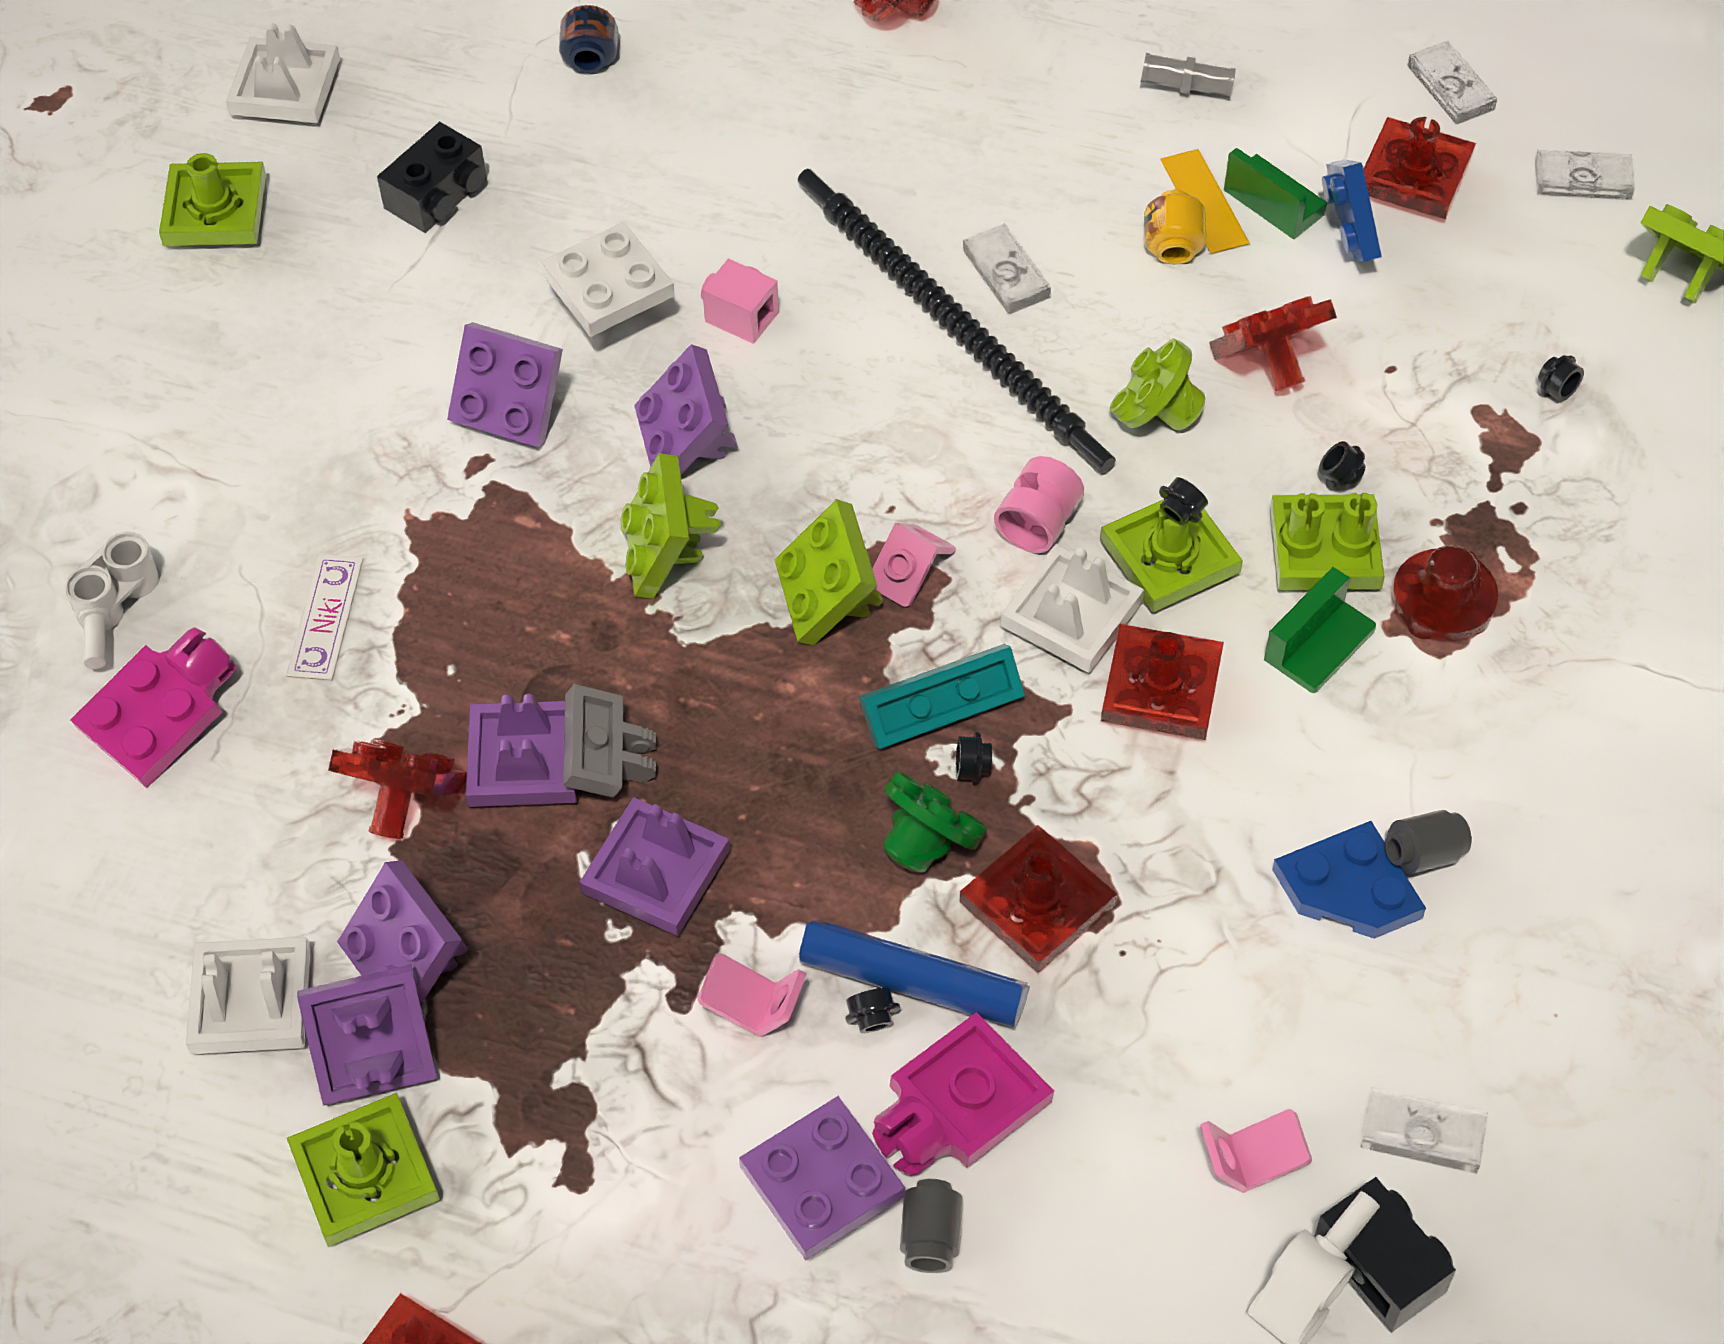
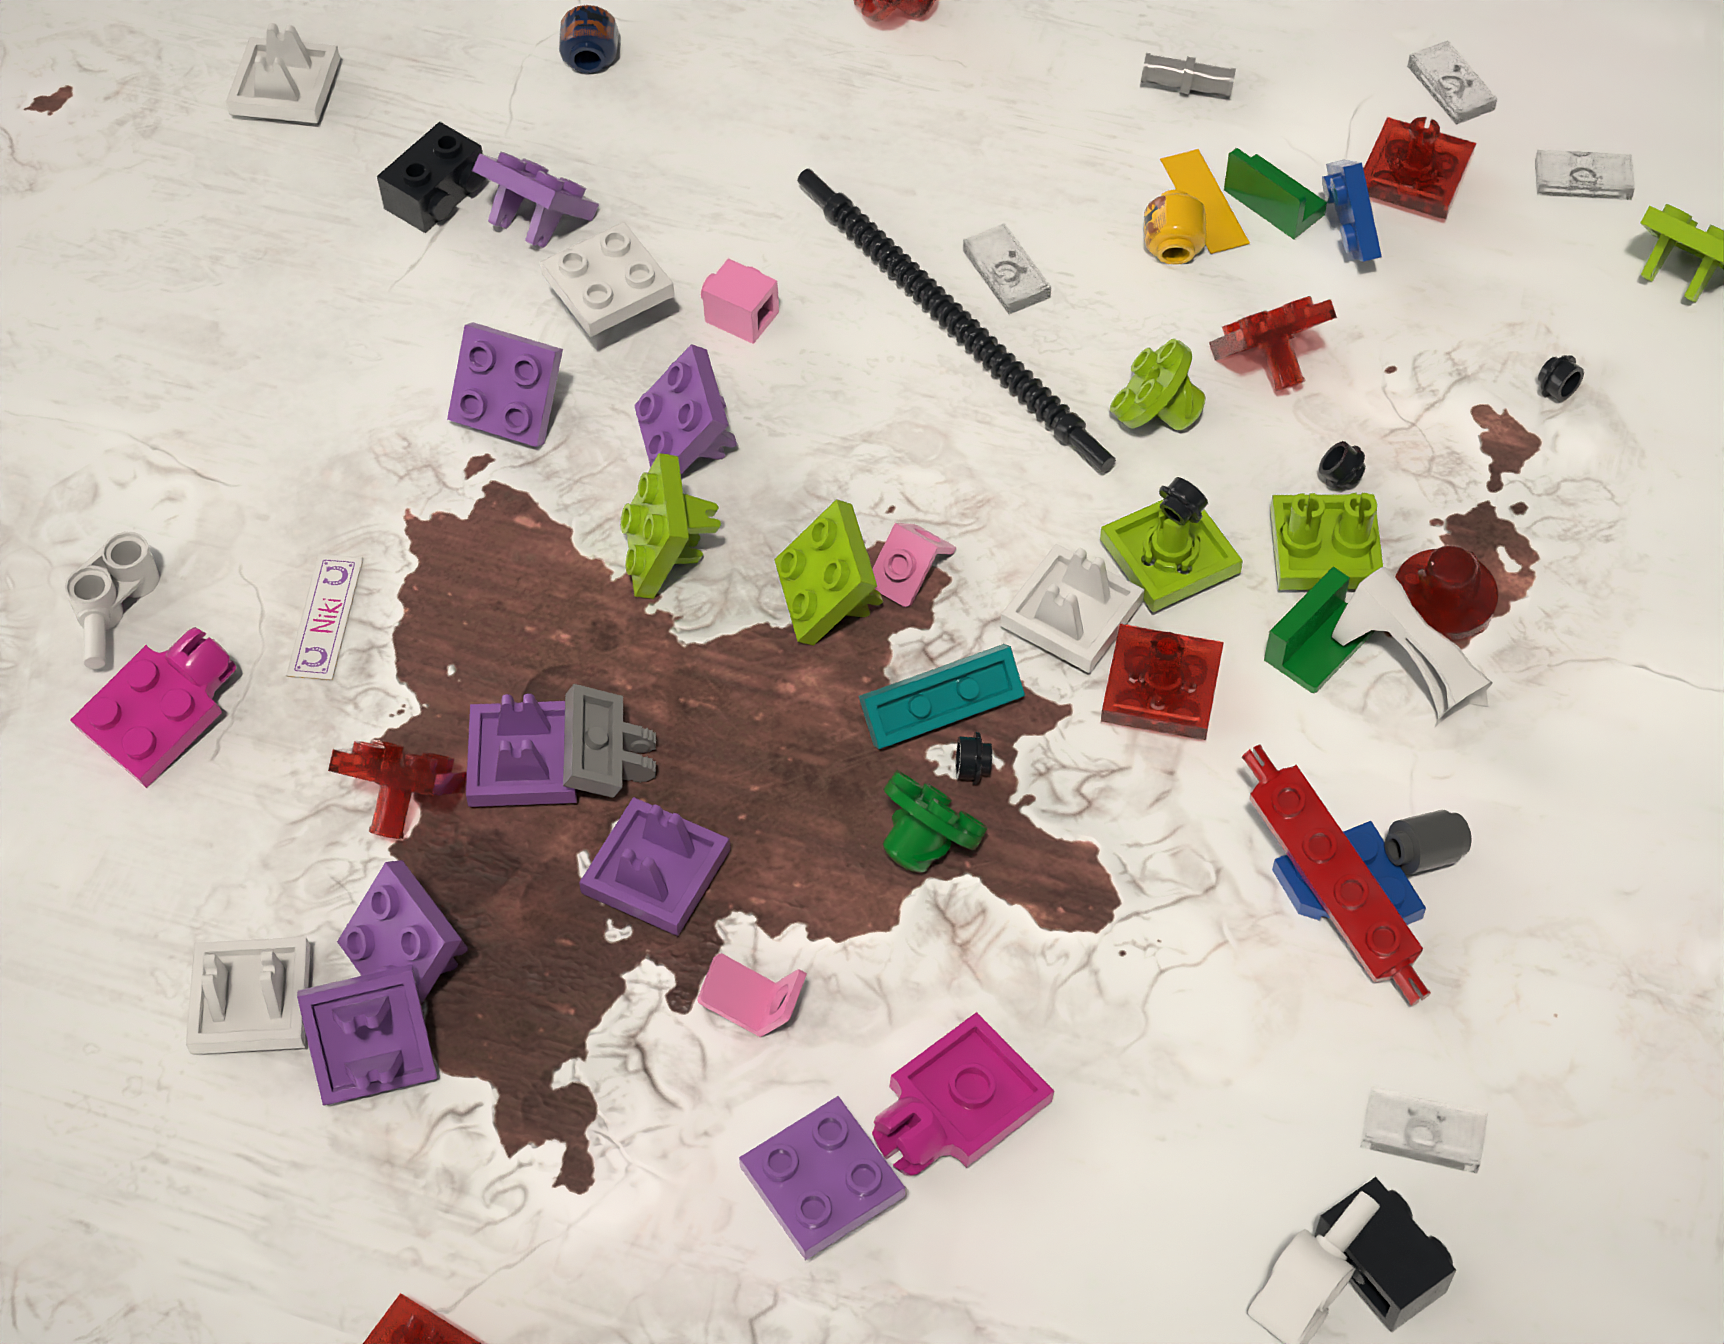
lime plate [159,153,266,246] -> none
lime plate [286,1092,440,1247] -> none
blue brick [799,920,1030,1028] -> none
black plate [845,988,900,1033] -> none
dark grey brick [900,1179,963,1273] -> none
clear red plate [959,825,1117,973] -> none
bright pink wheel [994,456,1084,553] -> none
bright pink bracket [1200,1109,1312,1193] -> none
none -> medium lavender plate [472,151,599,248]
none -> red plate [1241,744,1431,1006]
none -> white animal [1332,567,1493,728]

